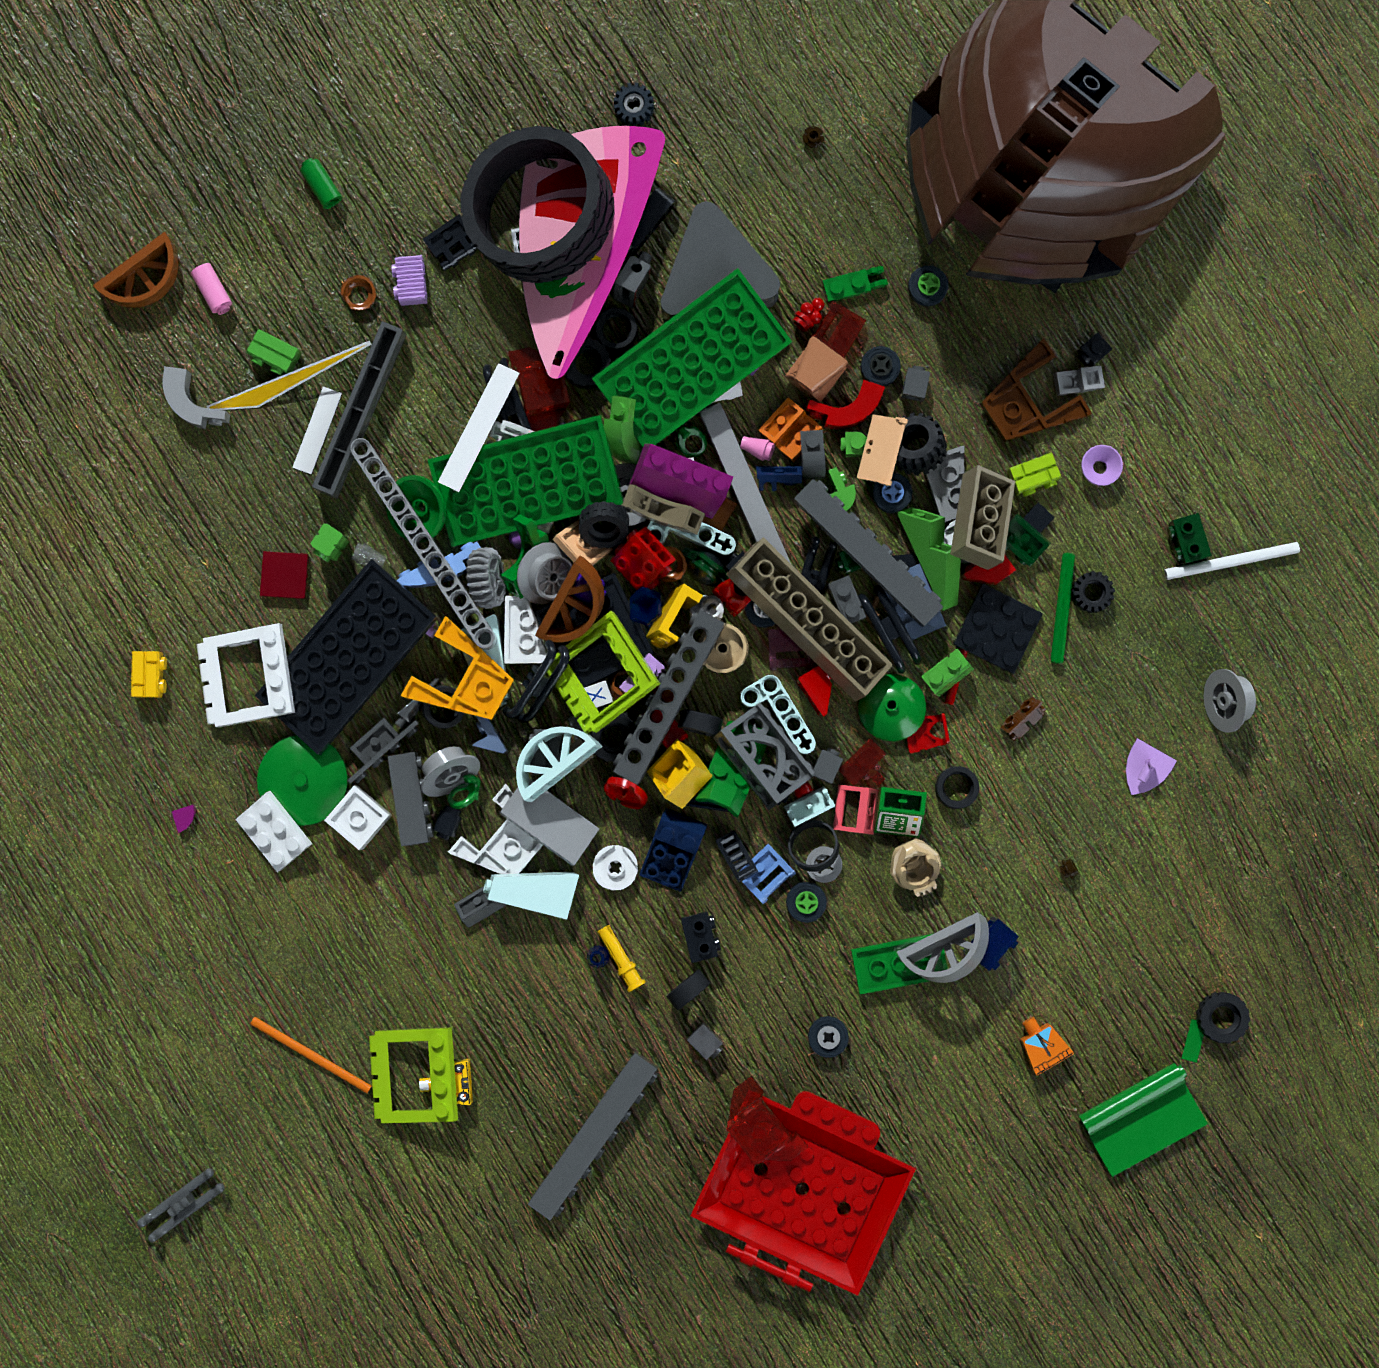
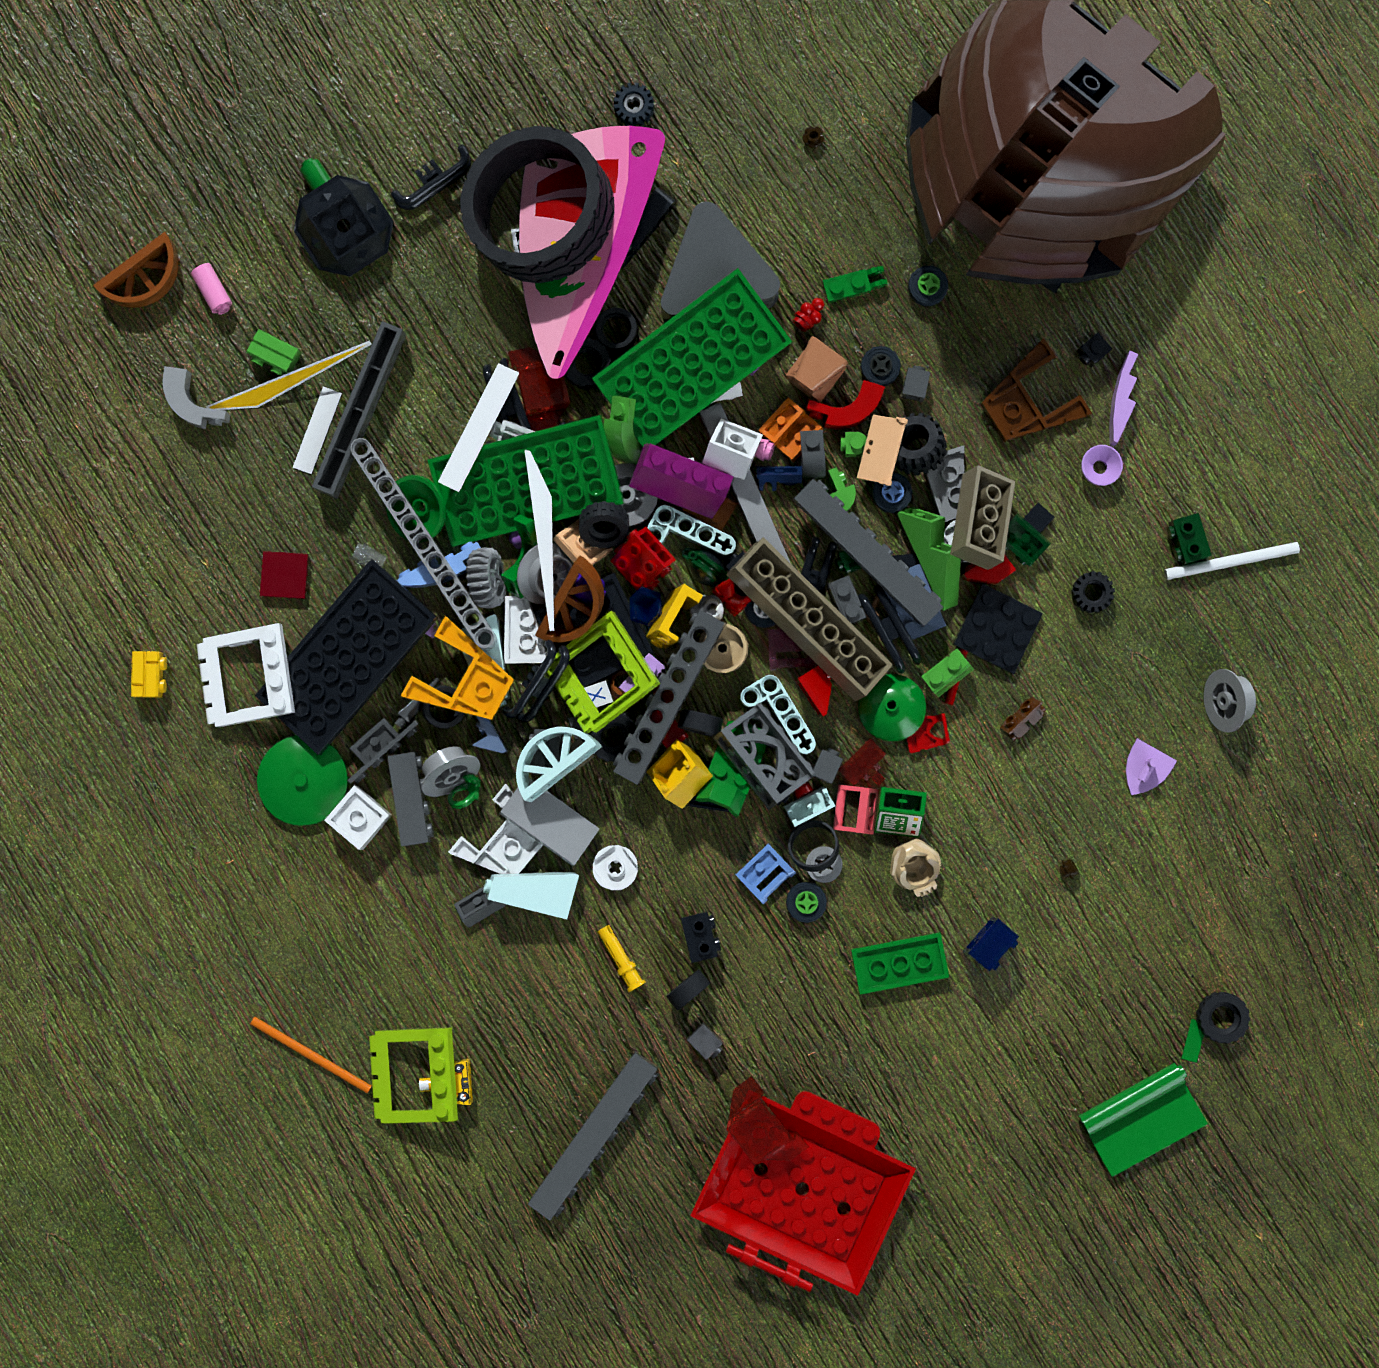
dark grey piece [137,1168,225,1243] -> none
magenta tile [172,804,196,833] -> none
white plate [235,791,312,873] -> none
bright green brick [310,523,350,563] -> none
dark orange piece [341,275,376,311] -> none
lavender brick [392,255,428,306] -> none
black plate [423,214,477,271] -> none
black brick [433,805,462,840] -> none
clear blue cone [587,946,609,968] -> none
red tile [604,777,648,809] -> none
dark grey torso [613,251,652,309] -> none
dark tan arch [622,484,705,535] -> none
dark blue slope [639,808,708,892] -> none
dark orange piece [660,546,687,582] -> none
green piece [675,426,707,458] -> none
black slope [716,830,758,883] -> none
black wheel [808,1016,849,1058] -> none
clear red plate [809,301,866,358] -> none
light grey window [897,912,989,983] -> none
black tyre [935,766,979,809] -> none
lime brick [1007,452,1061,497] -> none
orange torso [1020,1016,1074,1076] -> none
green axle [1051,553,1075,664] -> none
light grey slope [1053,366,1105,396] -> none
none -> black piece [294,175,394,277]
none -> black piece [391,144,471,210]
none -> white sticker [525,450,554,631]
none -> white slope [702,418,763,480]
none -> lavender slope [1109,351,1138,447]

